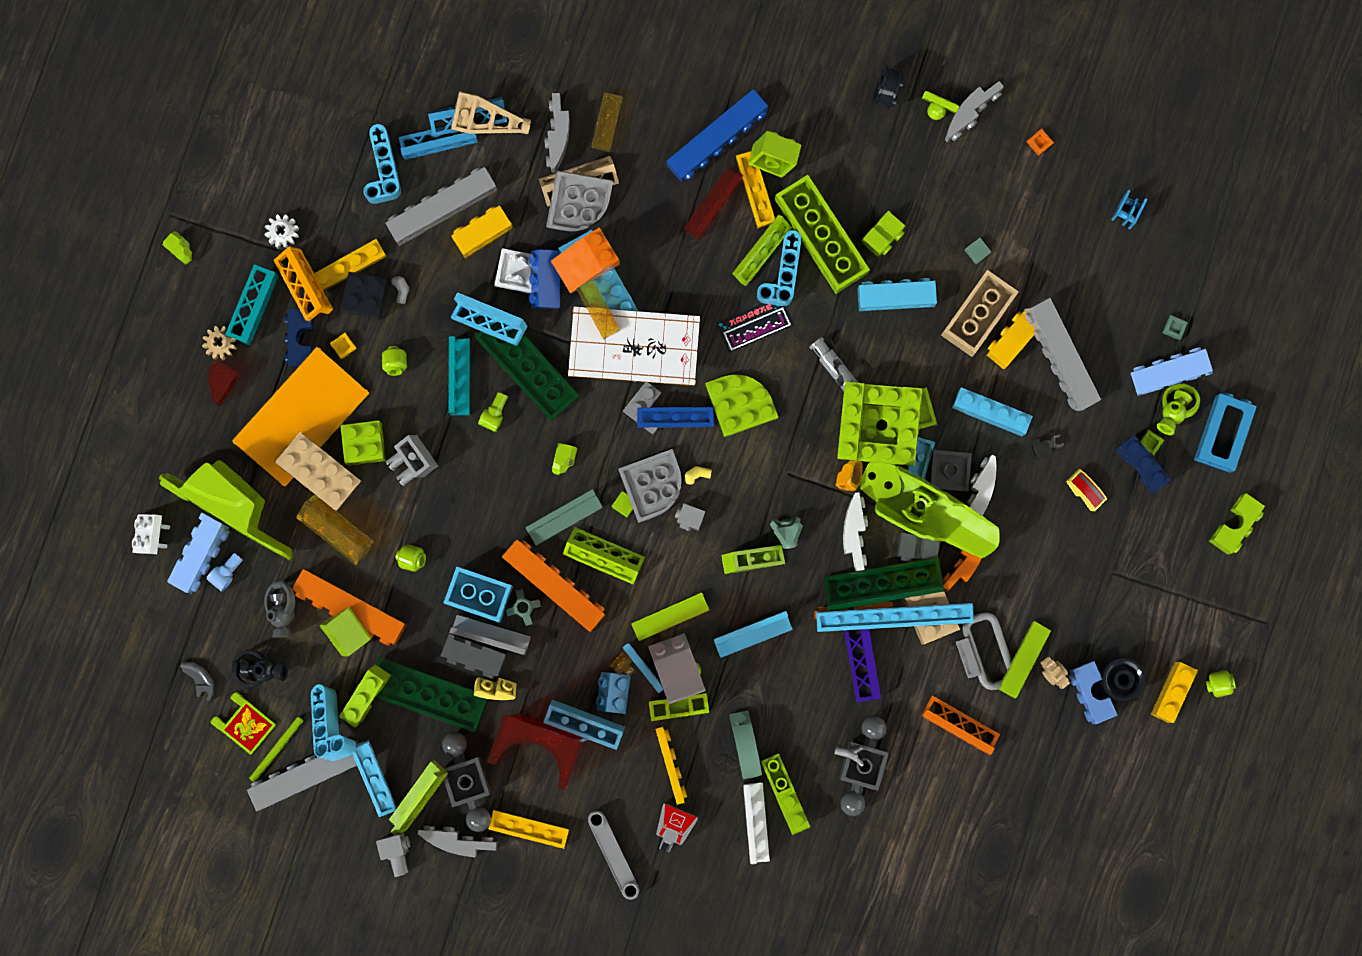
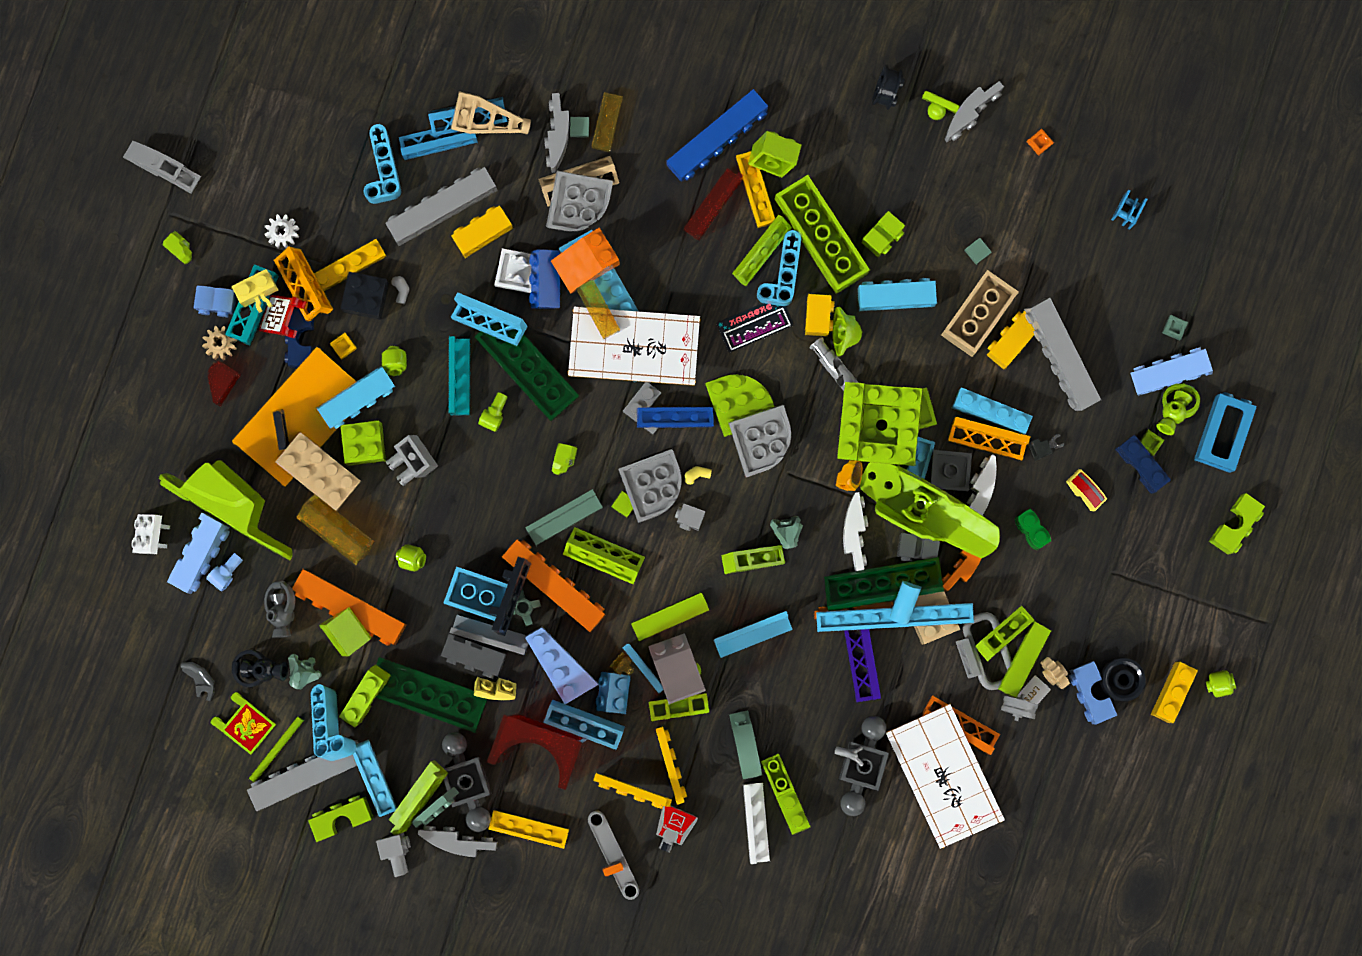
none -> light grey slope [123,141,201,194]
none -> medium blue brick [194,286,237,317]
none -> light yellow brick [232,269,278,313]
none -> flag [259,295,307,338]
none -> black tile [273,409,290,450]
none -> sand green rock [288,654,322,689]
none -> lime arch [308,796,374,842]
none -> medium azure brick [317,366,395,429]
none -> sand green plate [412,787,459,828]
none -> black hinge [489,557,531,636]
none -> light blue wedge [525,626,598,704]
none -> sand green tile [570,117,589,137]
none -> yellow plate [593,773,672,809]
none -> orange tile [603,861,624,877]
none -> light grey plate [728,404,791,477]
none -> yellow brick [805,294,834,336]
none -> lime hat [832,307,862,356]
none -> white piece [886,704,1005,849]
none -> medium azure brick [890,581,921,625]
none -> light orange fence [948,417,1030,461]
none -> lime slope [975,606,1034,661]
none -> light grey wheel [1001,694,1038,721]
none -> green brick [1014,509,1051,550]
none -> white sticker [1017,675,1051,705]

